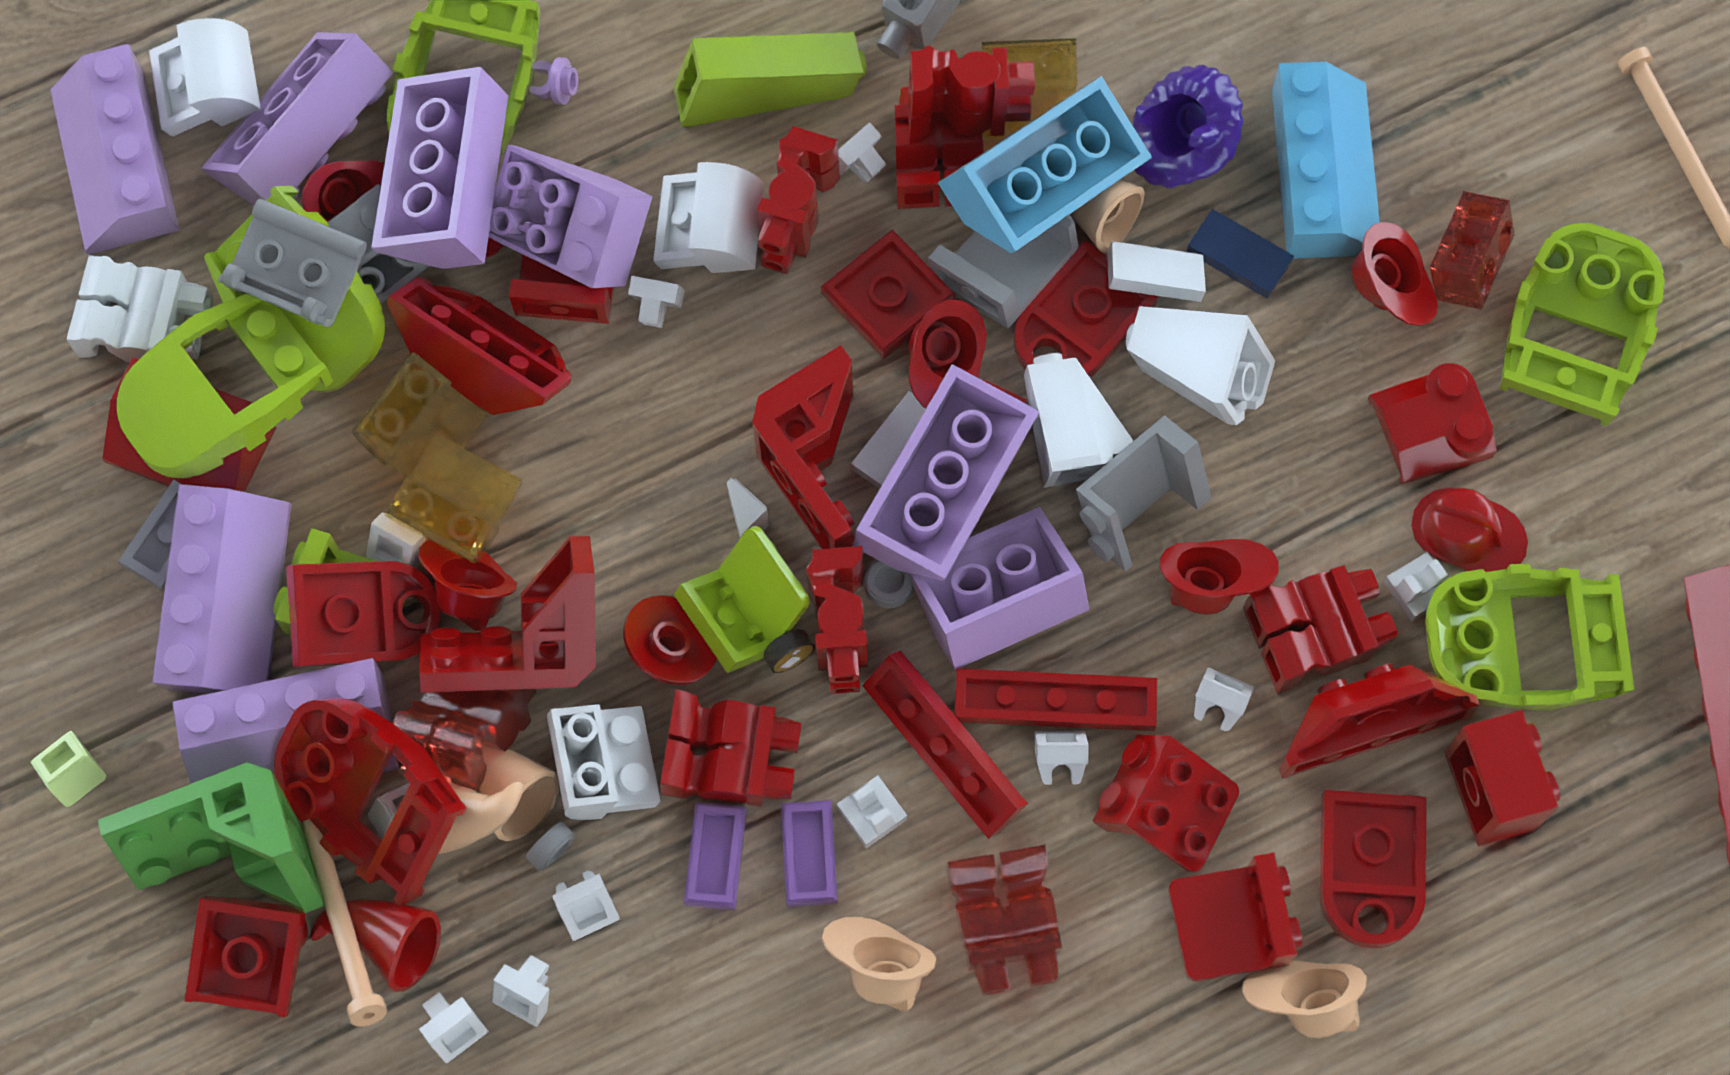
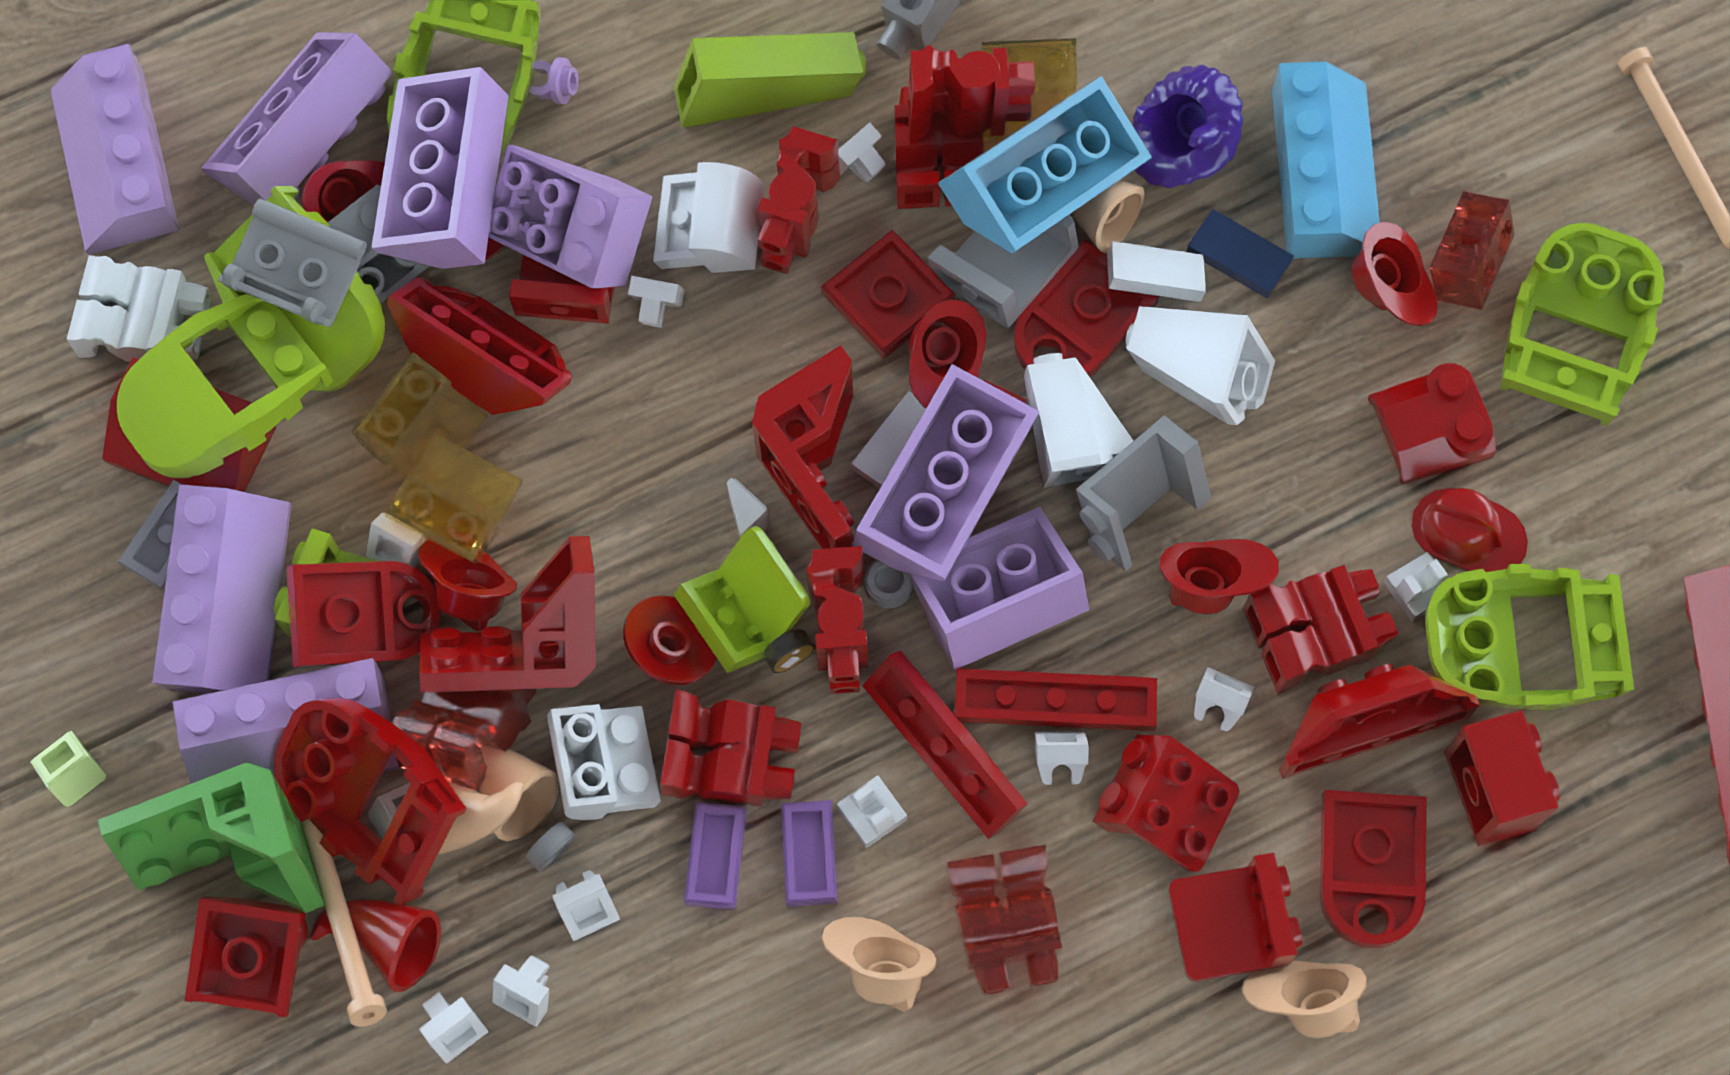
white brick [149,18,261,137] -> none

